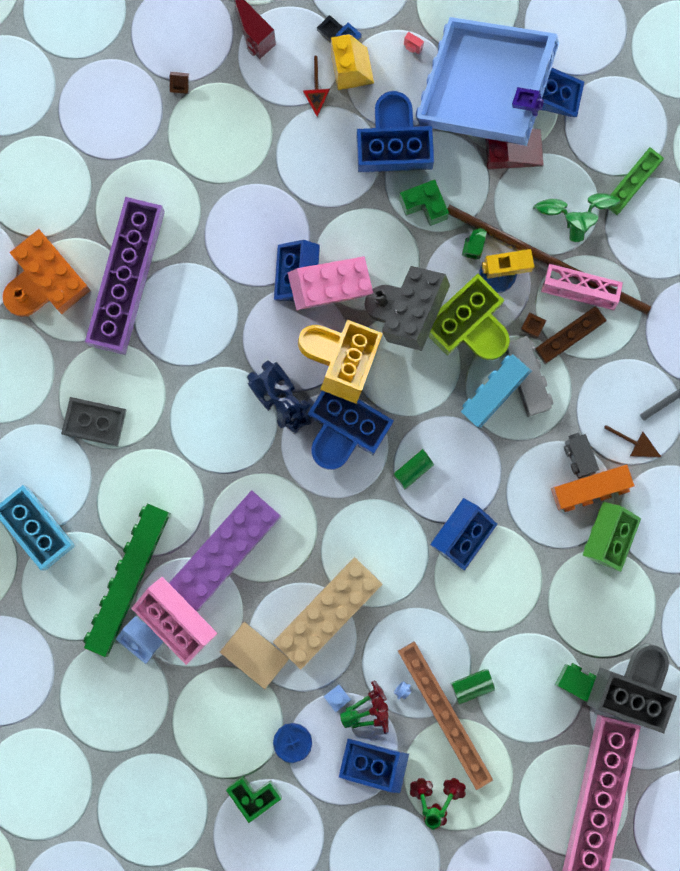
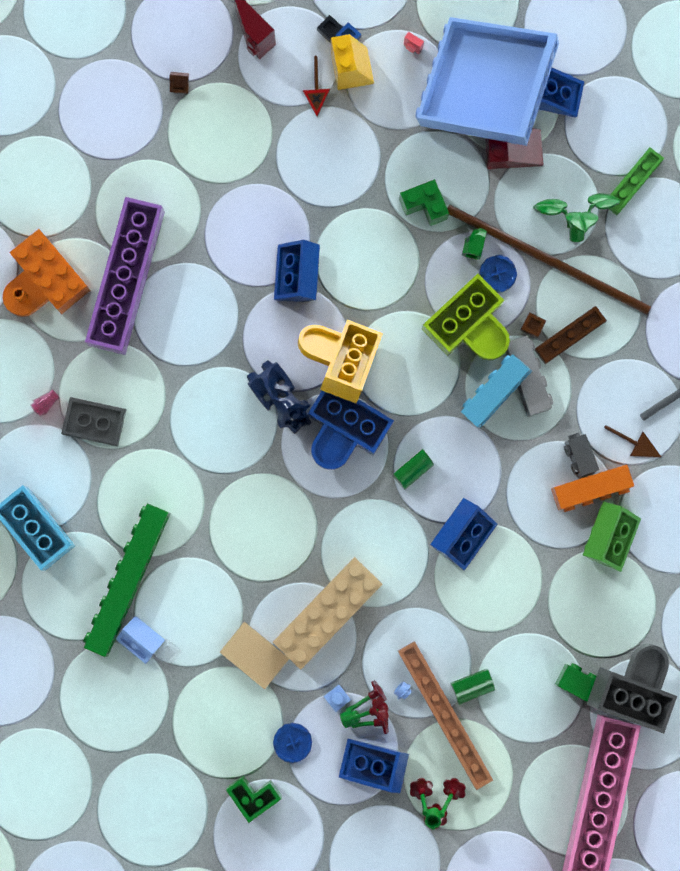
bright pink slope [131,577,218,665] -> none
medium lavender brick [169,490,281,612] -> none
bright pink brick [288,256,373,310] -> none
blue brick [356,91,434,172] -> none
dark grey brick [364,266,450,351] -> none
yellow brick [482,249,534,279] -> none
dark purple bracket [512,87,544,116] -> none
bright pink fence [541,264,623,310] -> none
none -> clear pink cone [30,389,59,417]

